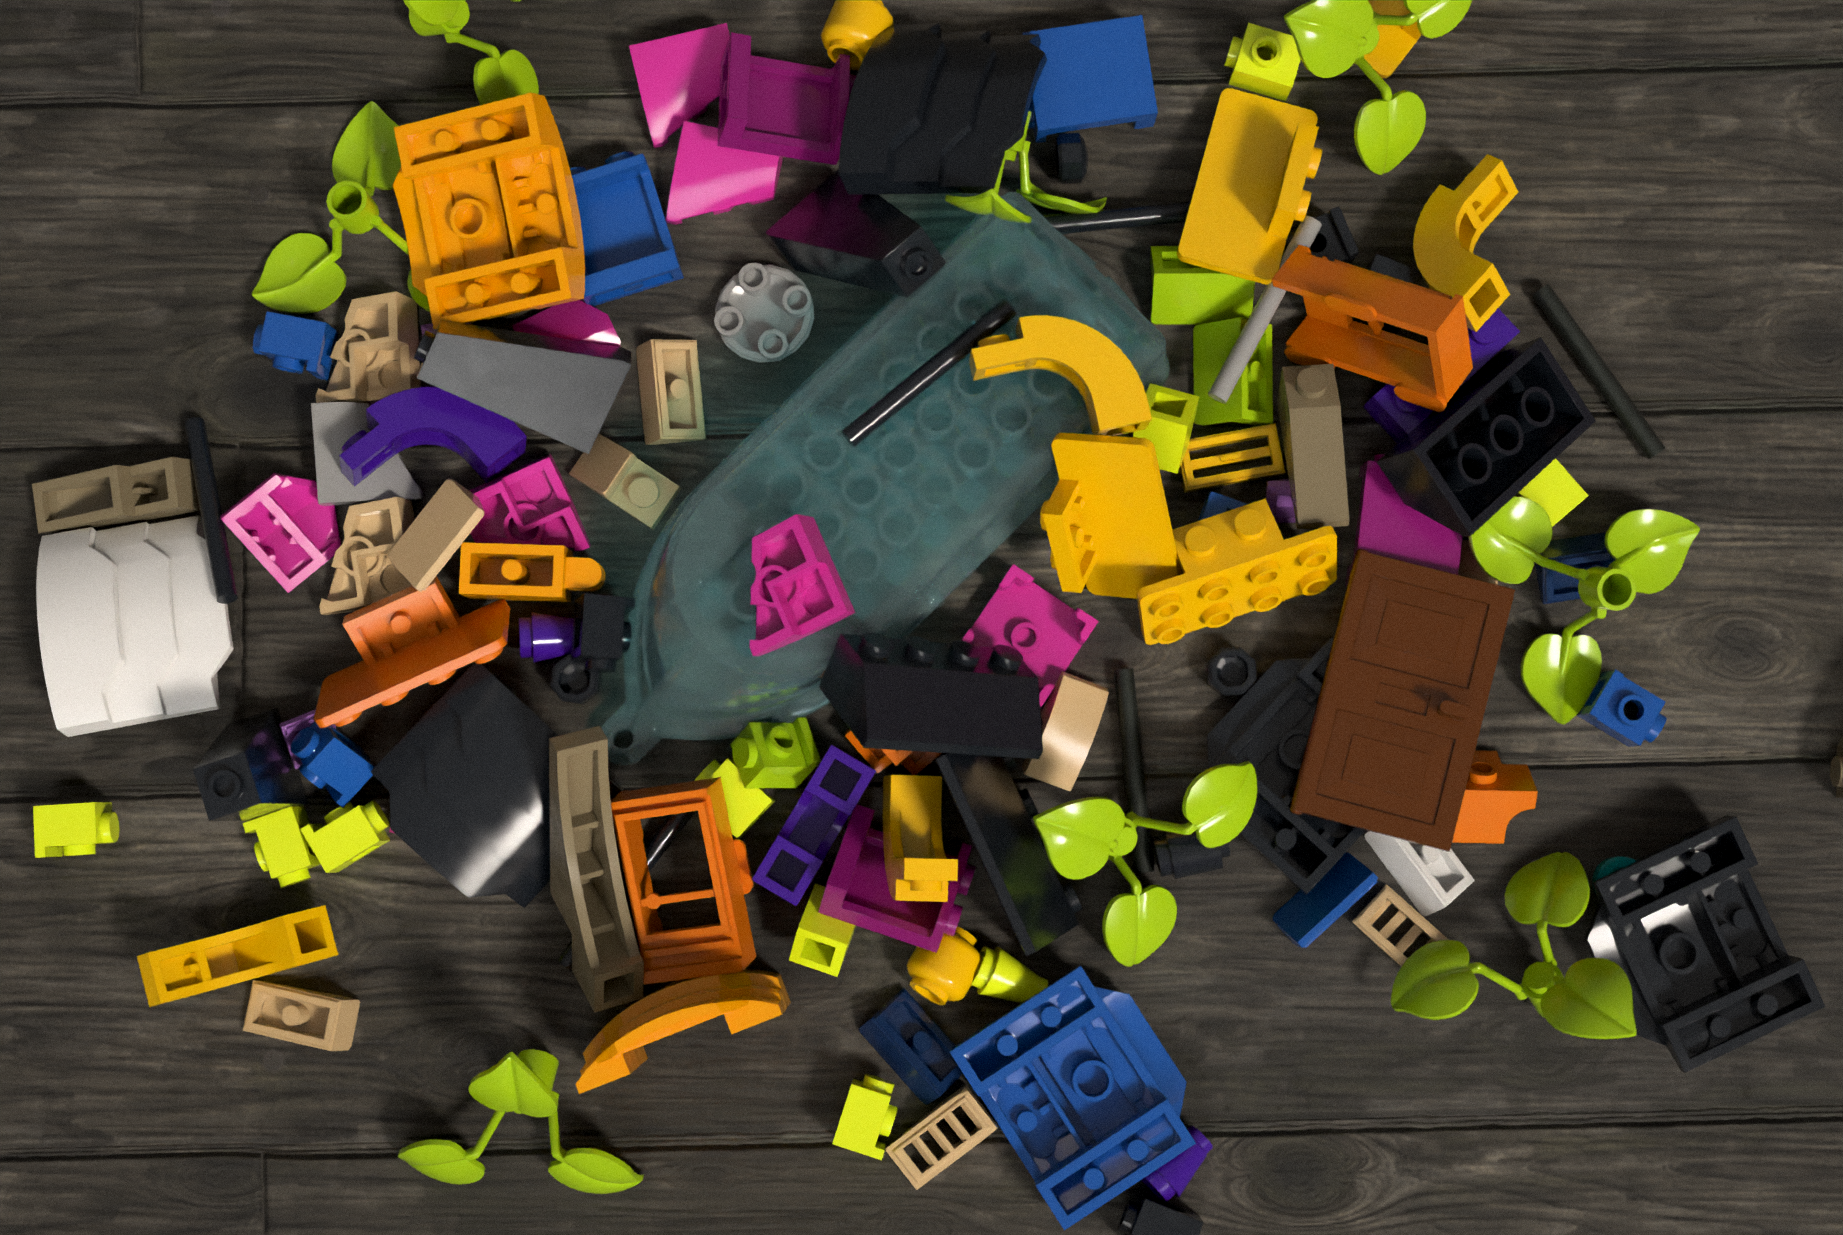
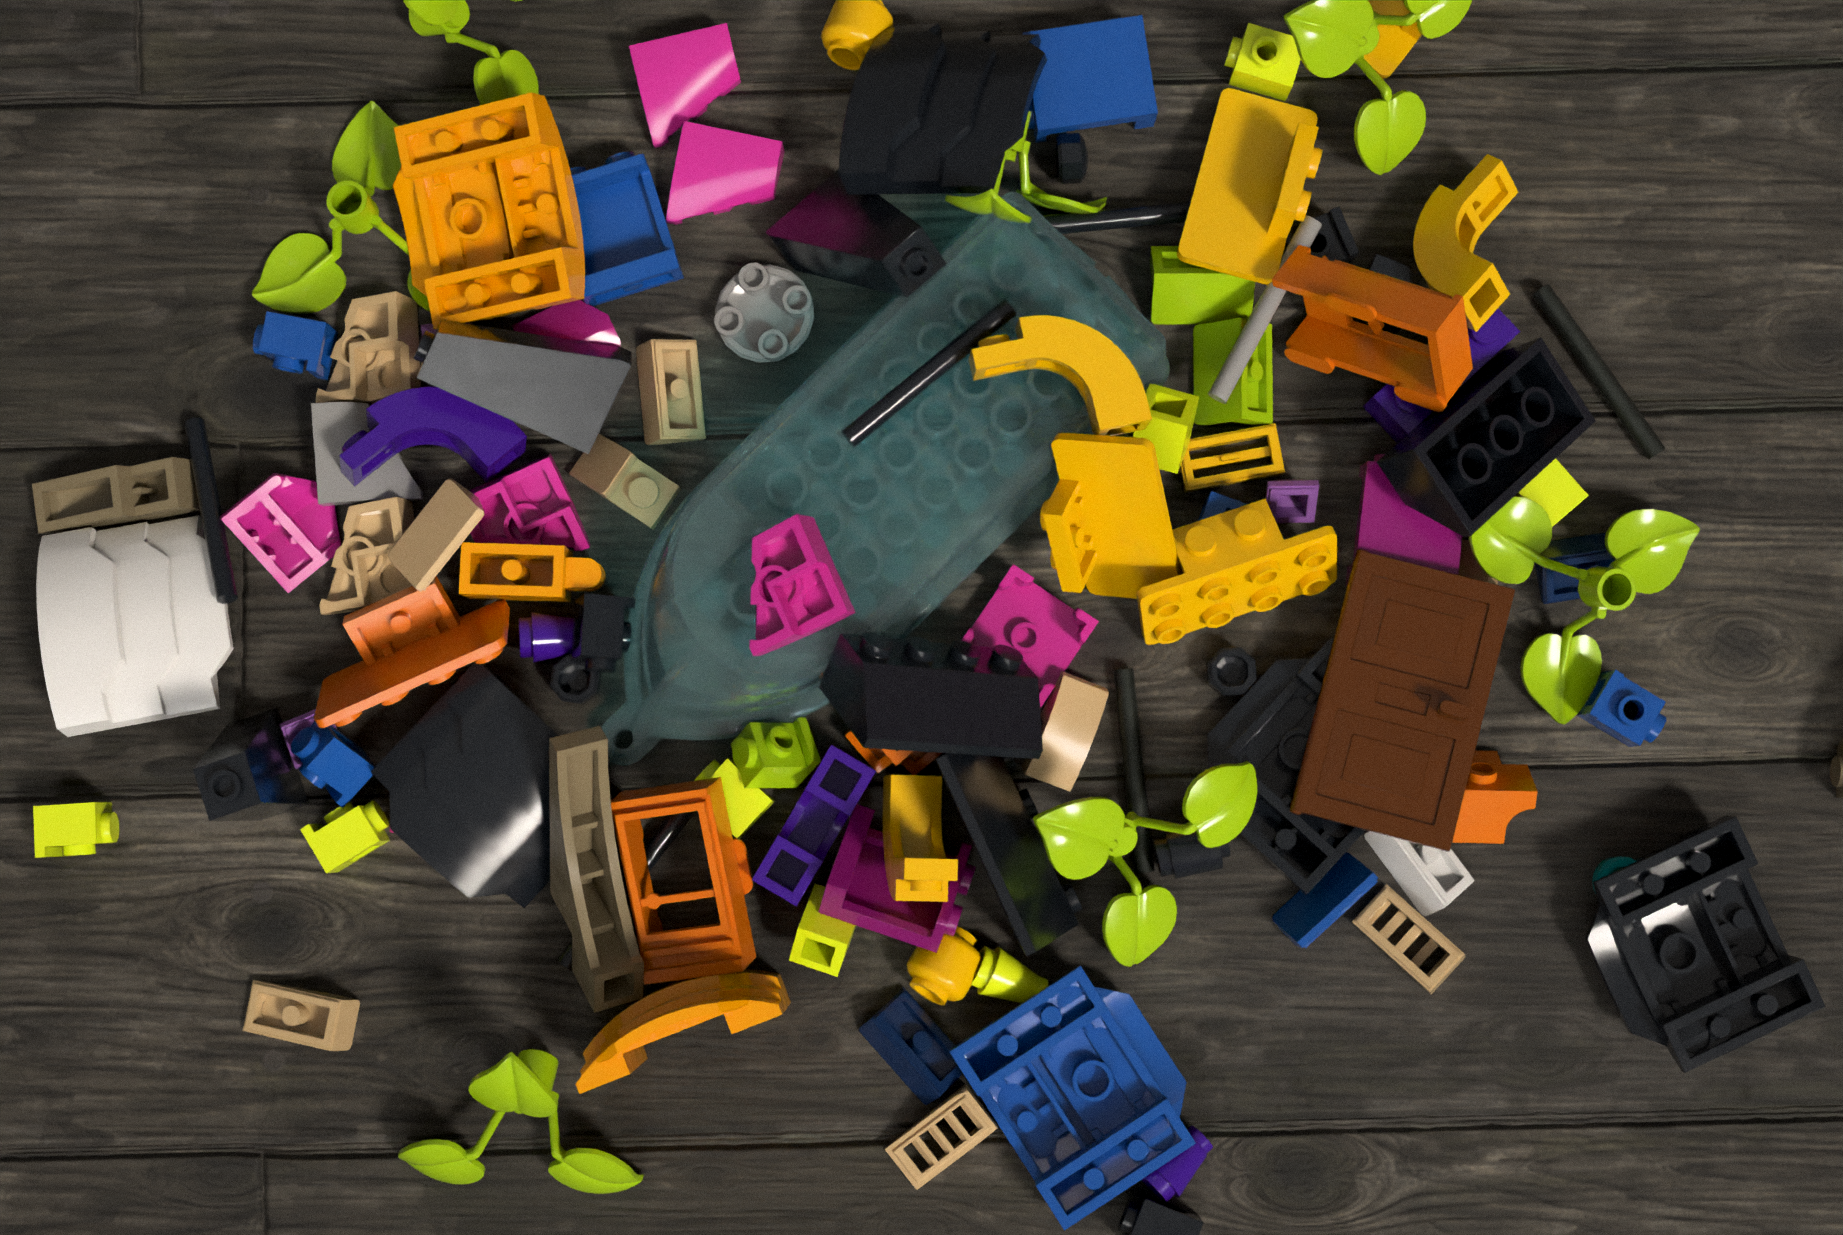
yellow arch [137,905,338,1007] -> none
neon yellow brick [242,806,321,888] -> none
magenta panel [717,32,856,165] -> none
neon yellow brick [832,1074,898,1161] -> none
dark tan slope [1277,364,1350,529] -> none
lime plant [1391,852,1637,1039] -> none

